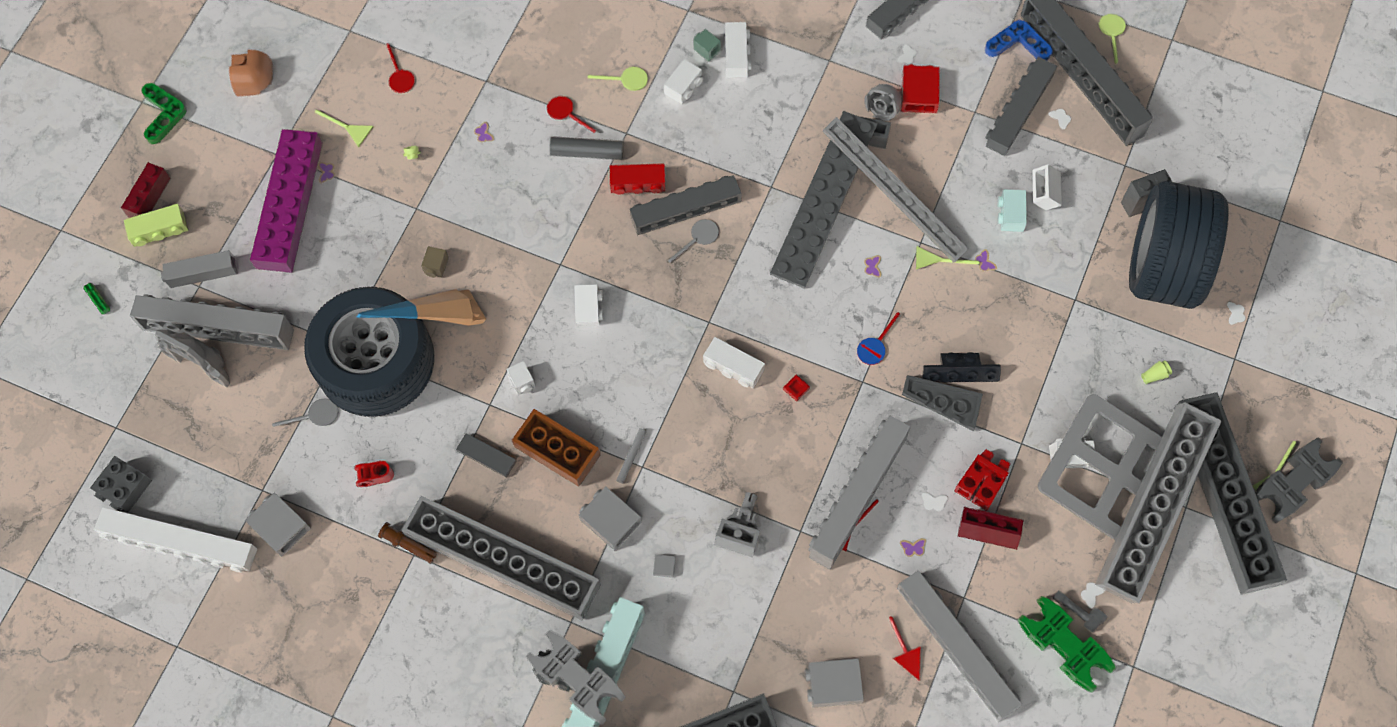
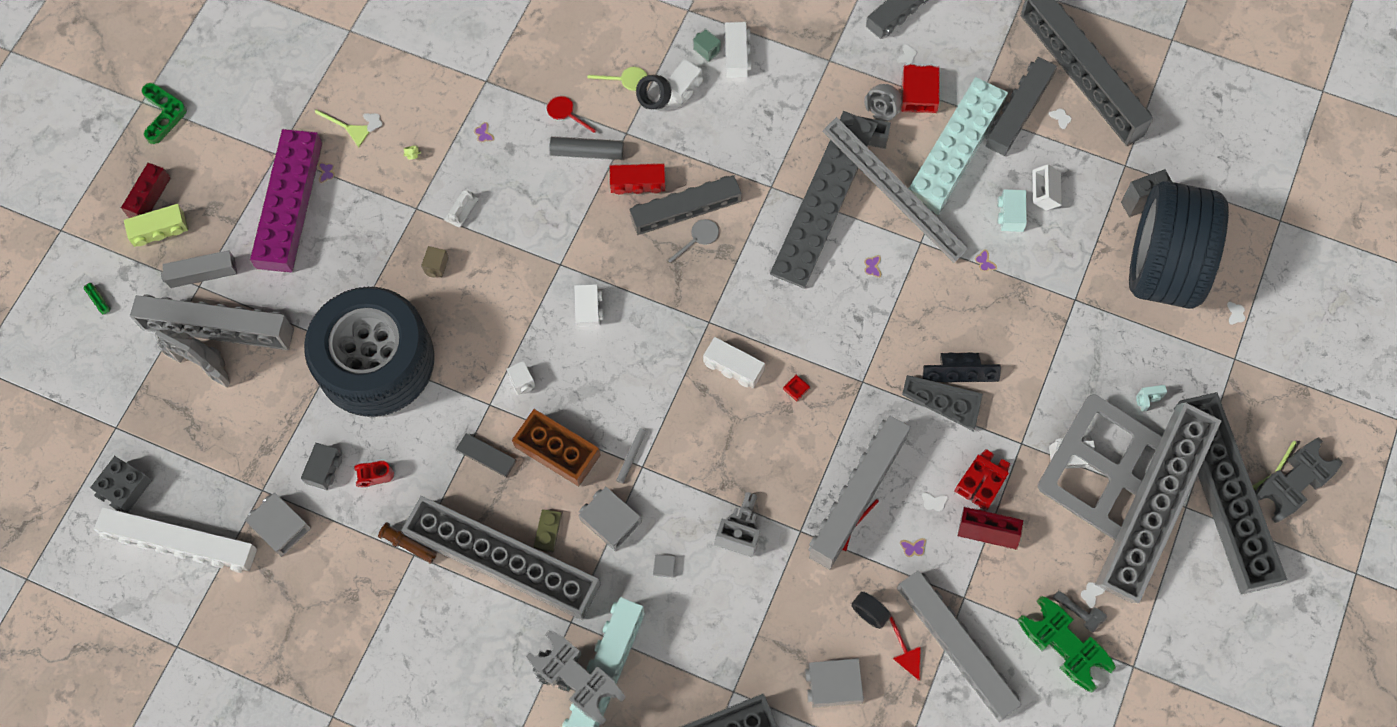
nougat brick [229,50,273,97] -> none
light grey piece [272,399,338,427] -> none
light nougat plate [357,289,486,326] -> none
red piece [387,43,415,93] -> none
blue piece [857,312,900,365] -> none
yellowish green piece [916,246,980,269] -> none
blue beam [985,20,1052,61] -> none
yellowish green piece [1099,14,1126,64] -> none
yellowish green cone [1141,360,1172,384] -> none
none -> dark grey brick [301,442,342,490]
none -> white sticker [363,113,382,132]
none -> white hinge [444,189,479,228]
none -> olive plate [534,509,562,552]
none -> black tyre [636,75,671,110]
none -> black tyre [851,592,891,629]
none -> light aqua brick [908,77,1008,215]
none -> light aqua bracket [1136,385,1167,412]

